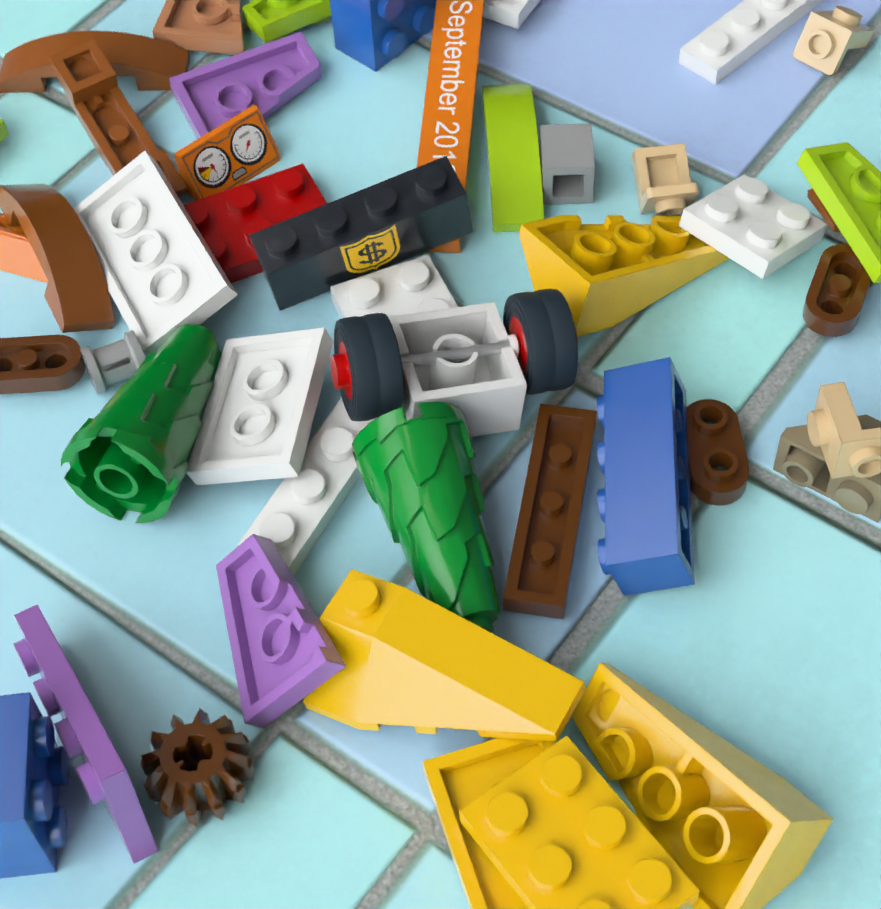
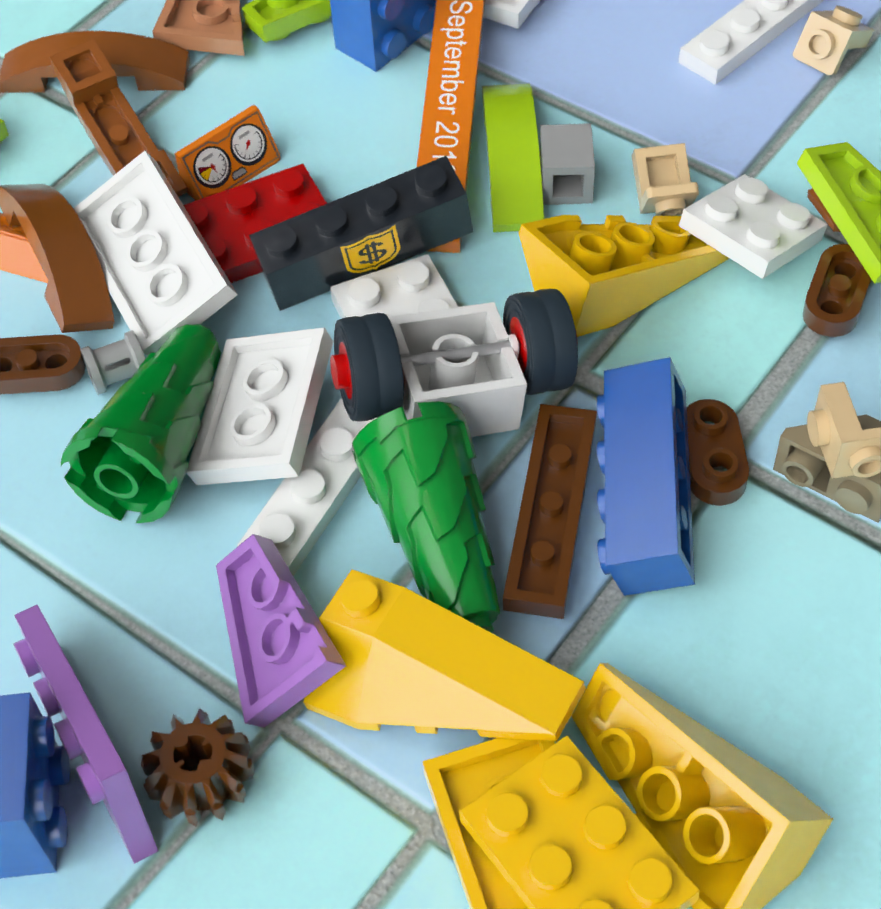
medium lavender wing [169,32,322,139] -> none

